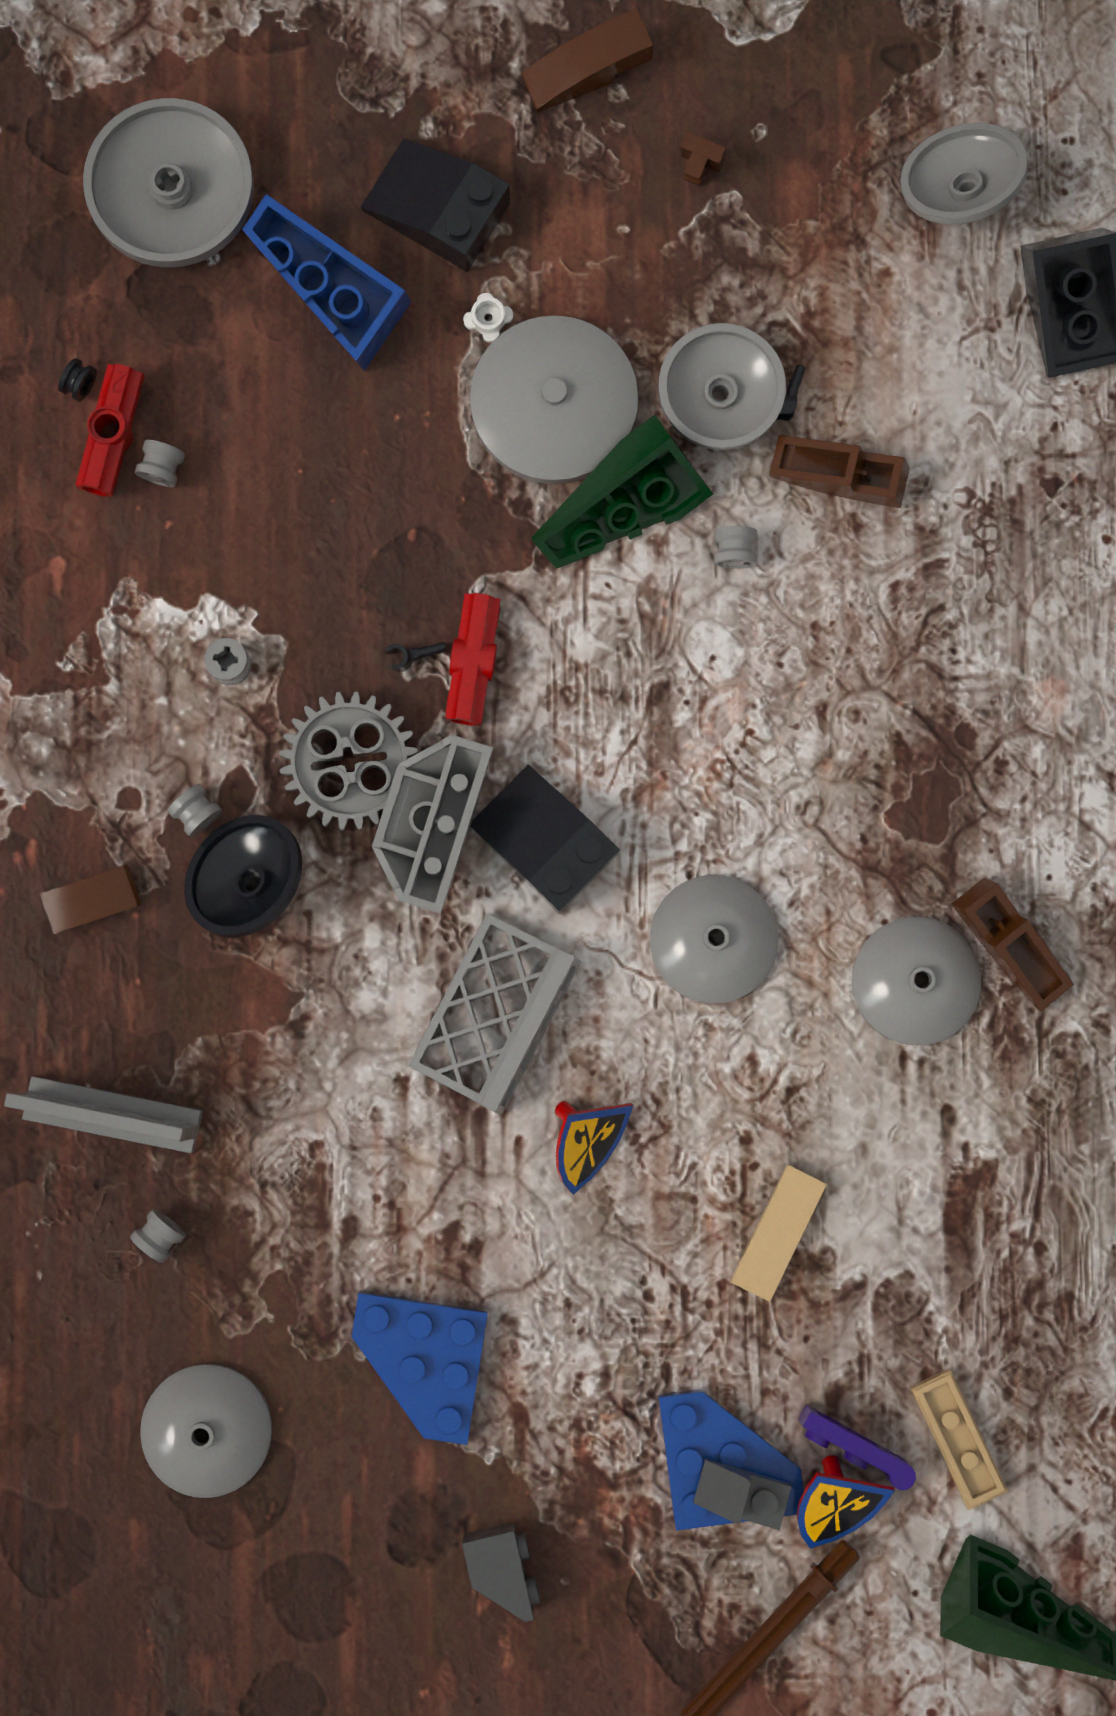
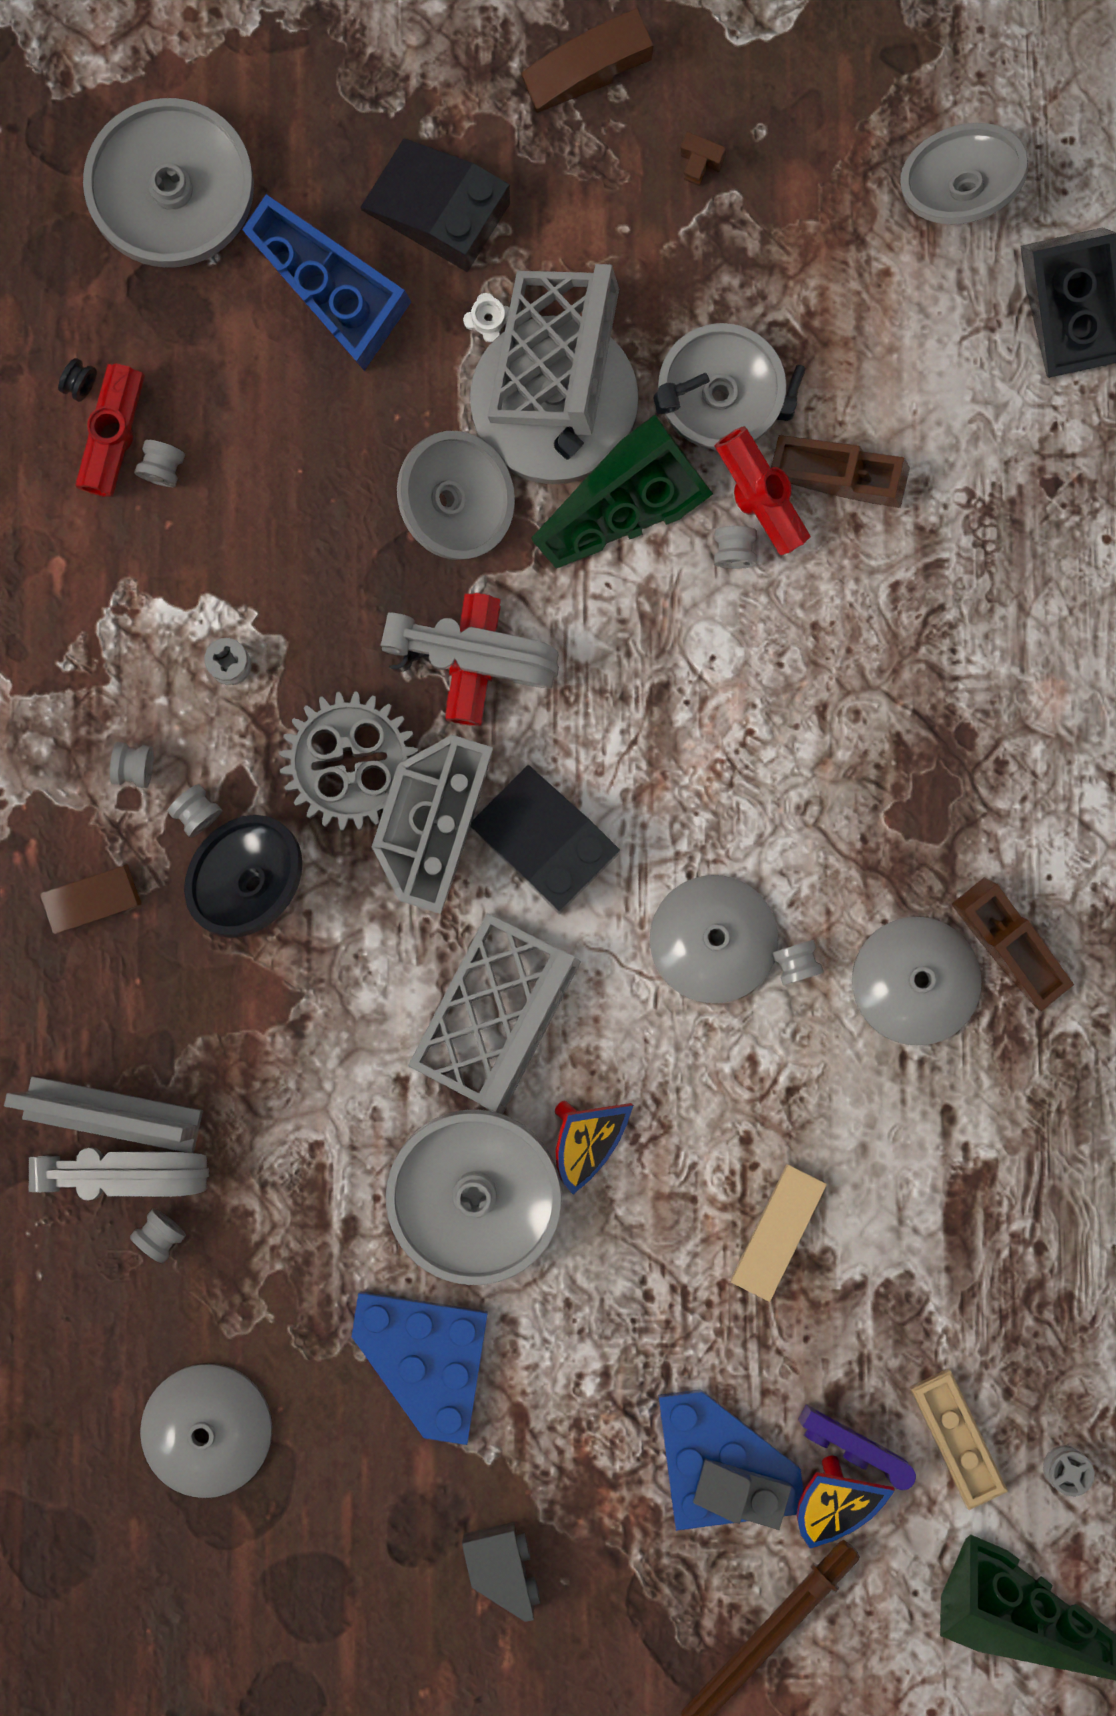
none -> light grey piece [29,1147,209,1201]
none -> light grey wheel [110,742,154,788]
none -> light grey piece [381,613,559,689]
none -> light grey dish [386,1110,562,1285]
none -> light grey dish [397,431,515,560]
none -> light grey fence [487,264,619,435]
none -> black hand [554,427,584,460]
none -> black hand [653,373,710,414]
none -> red piece [714,426,811,555]
none -> light grey wheel [773,940,824,986]
none -> light grey wheel [1043,1446,1095,1497]

